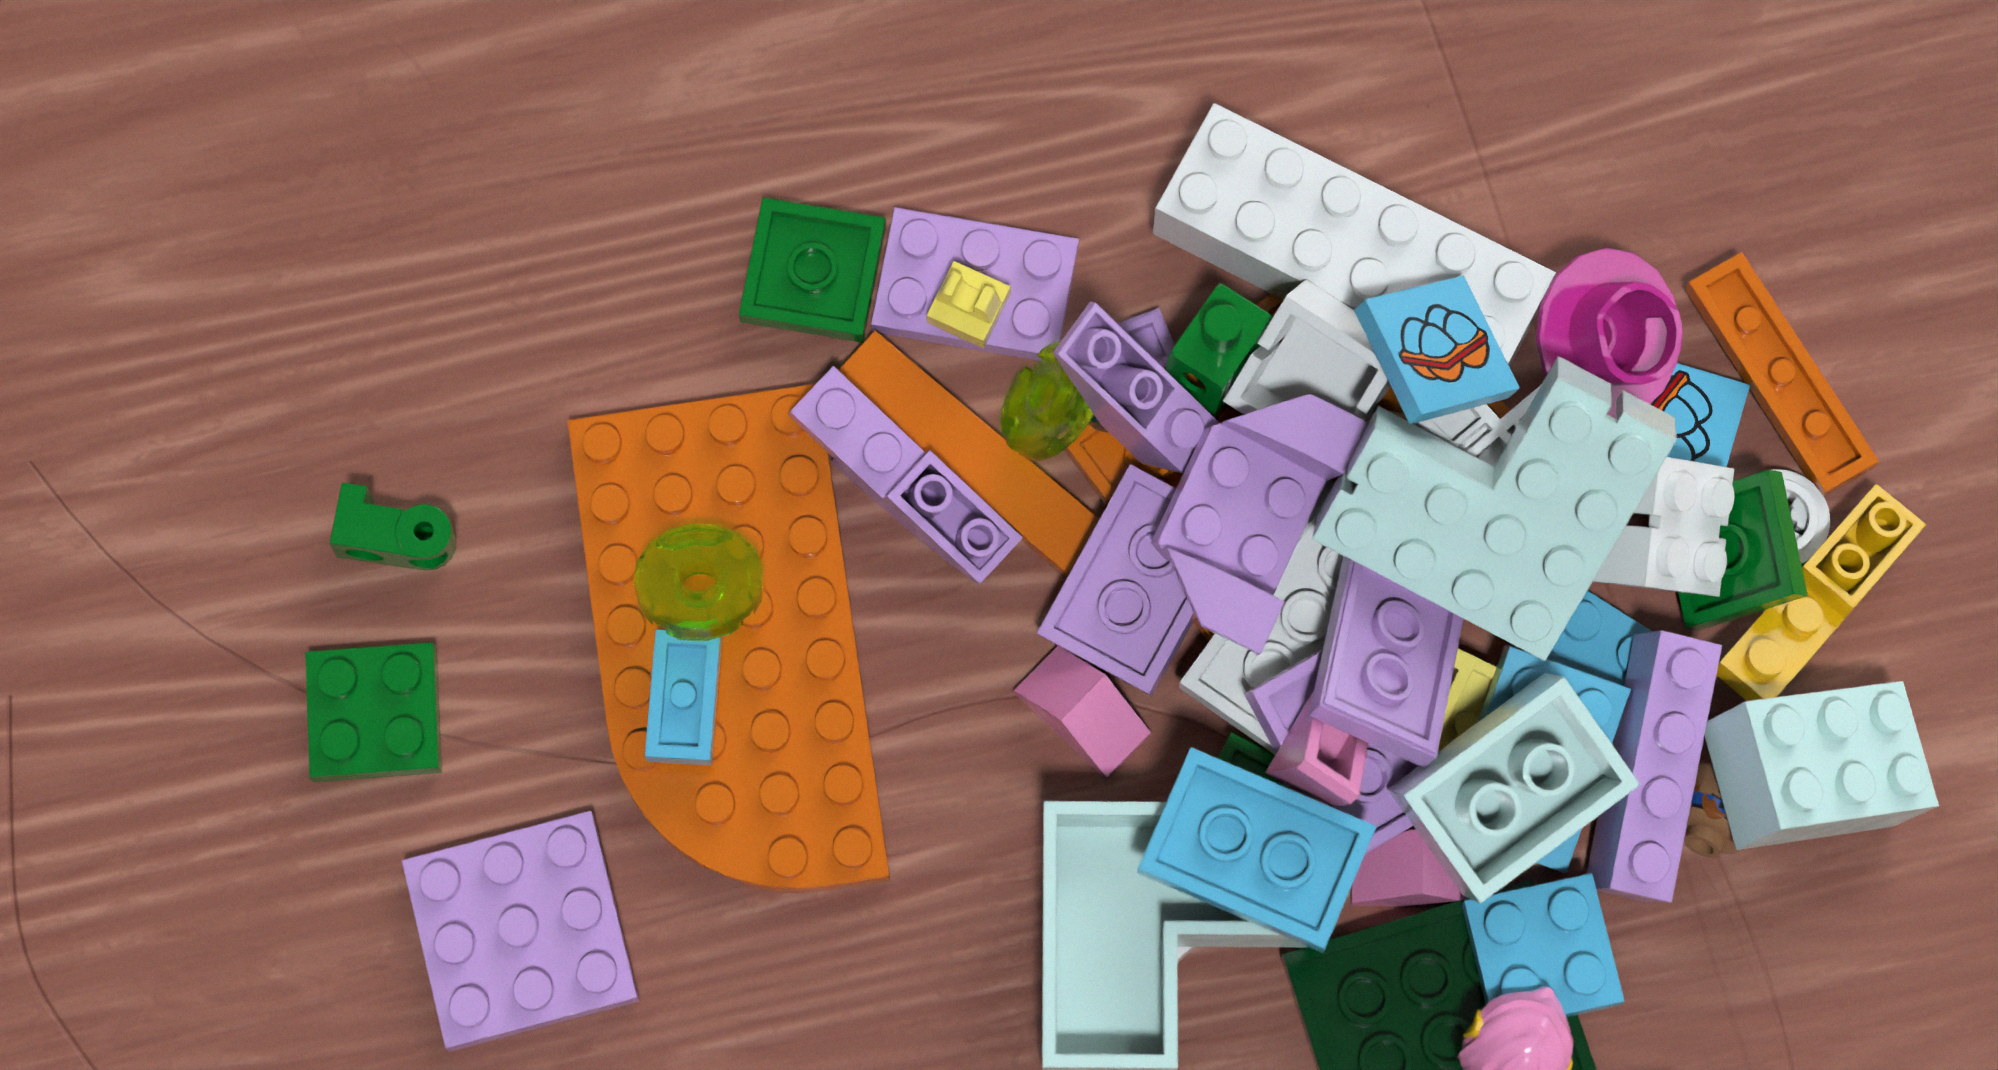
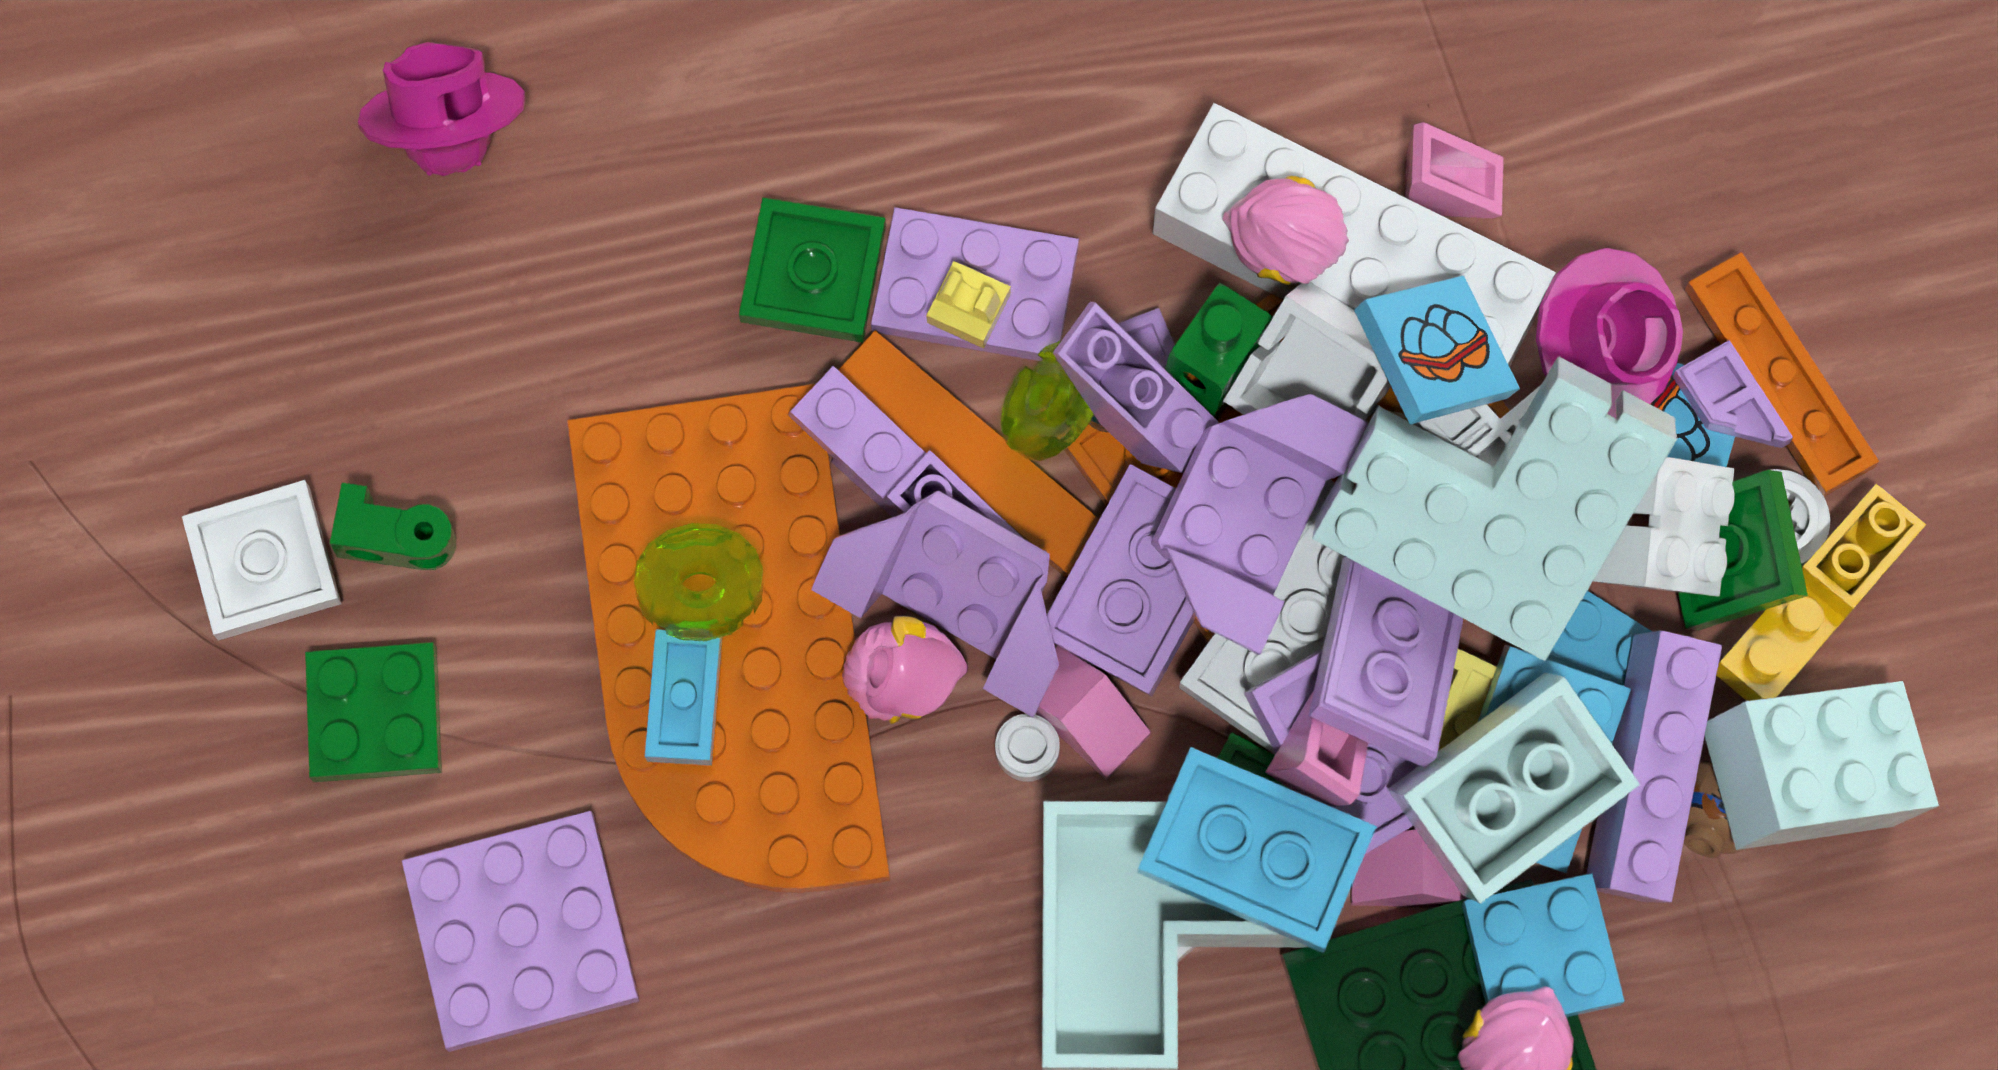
none -> white plate [182,480,341,641]
none -> dark pink helmet [358,42,525,176]
none -> lavender piece [811,491,1059,717]
none -> bright pink hair [842,616,968,724]
none -> white tile [995,714,1060,782]
none -> bright pink hair [1222,175,1349,285]
none -> bright pink slope [1405,122,1503,218]
none -> lavender tile [1673,340,1793,448]

